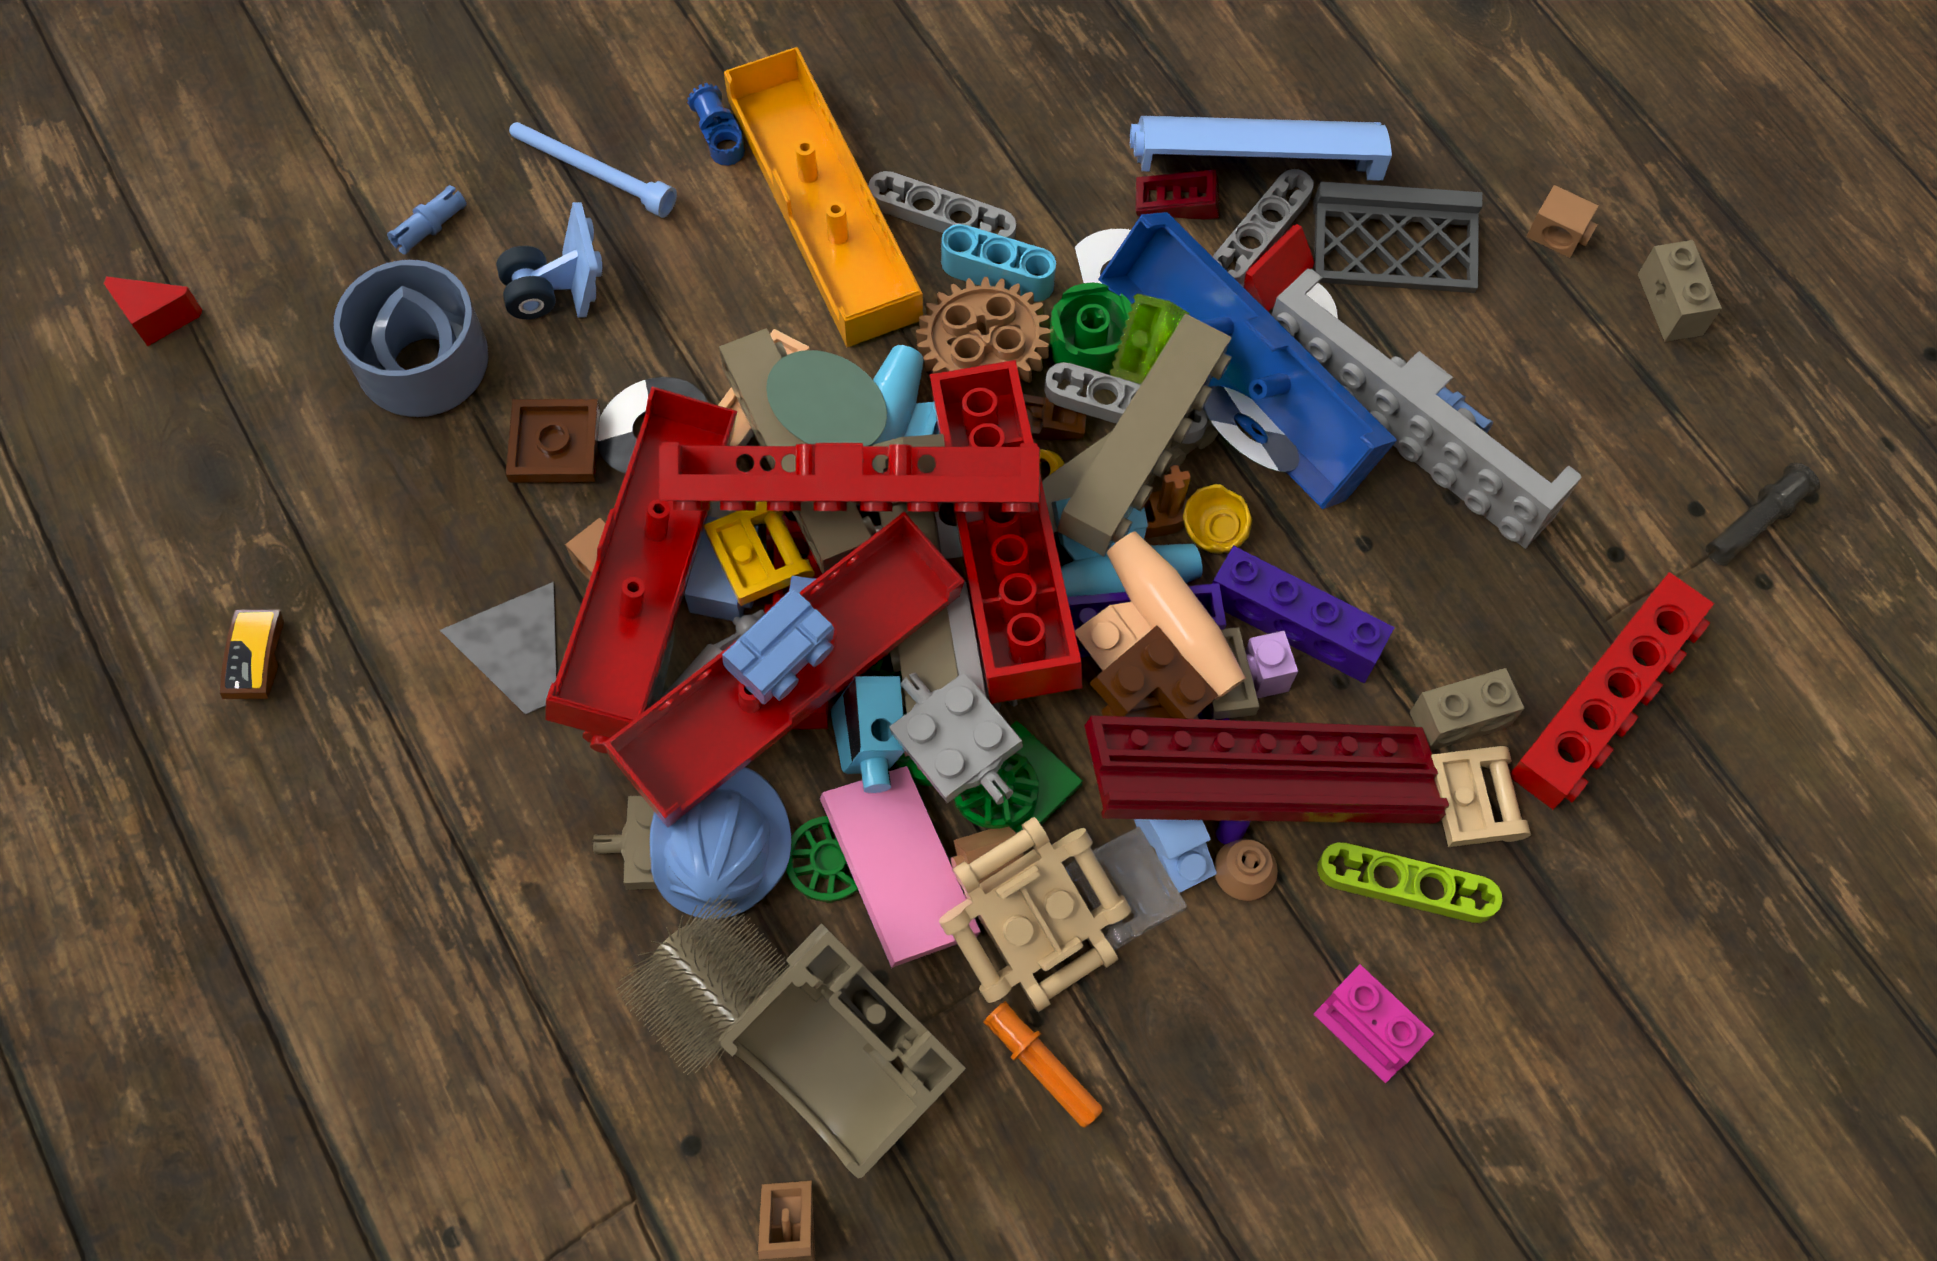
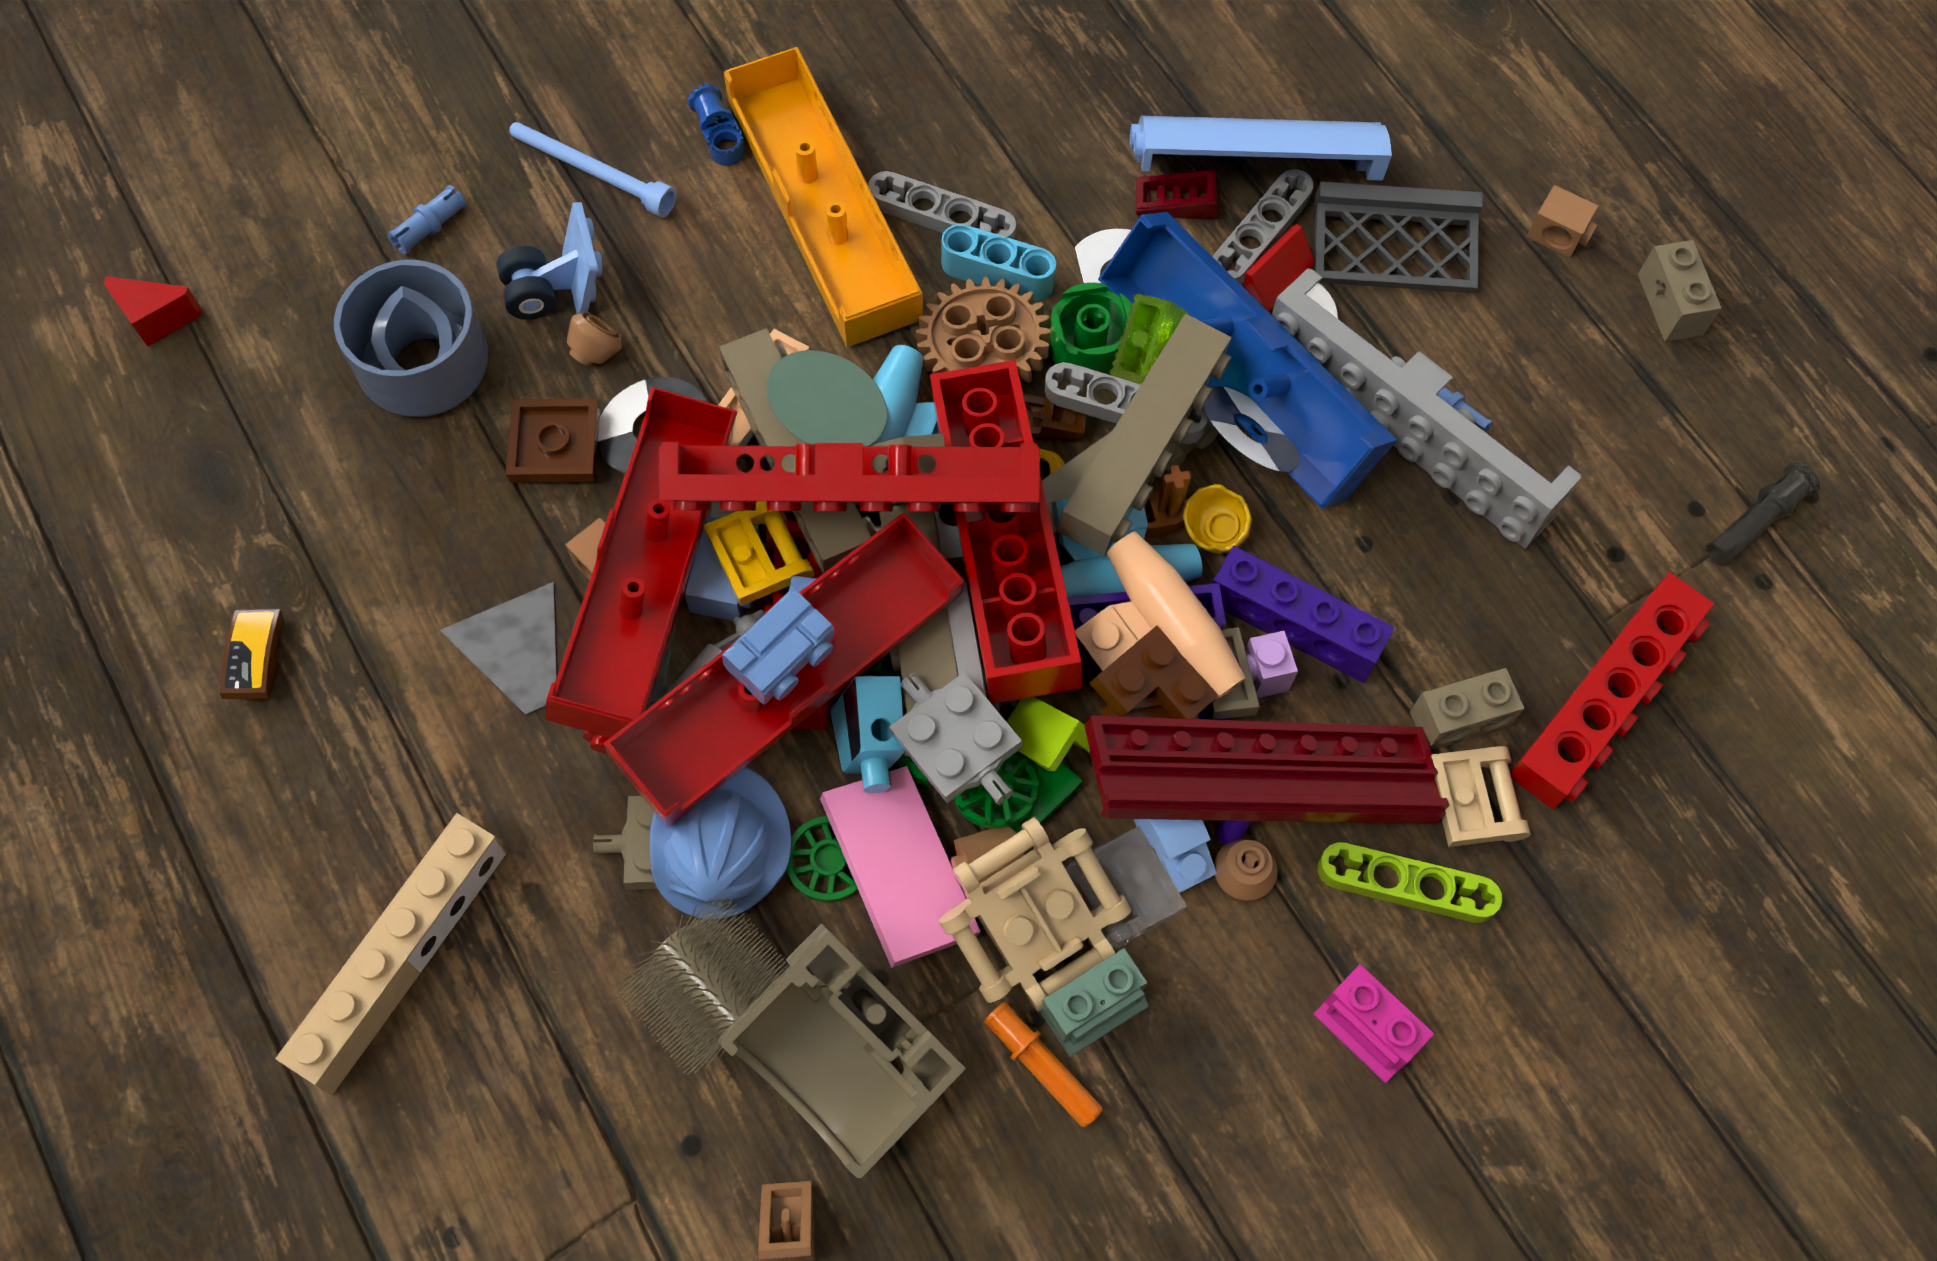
none -> tan brick [275,813,507,1095]
none -> medium nougat cone [567,312,622,366]
none -> lime panel [1006,697,1090,771]
none -> sand green window [1040,948,1149,1057]

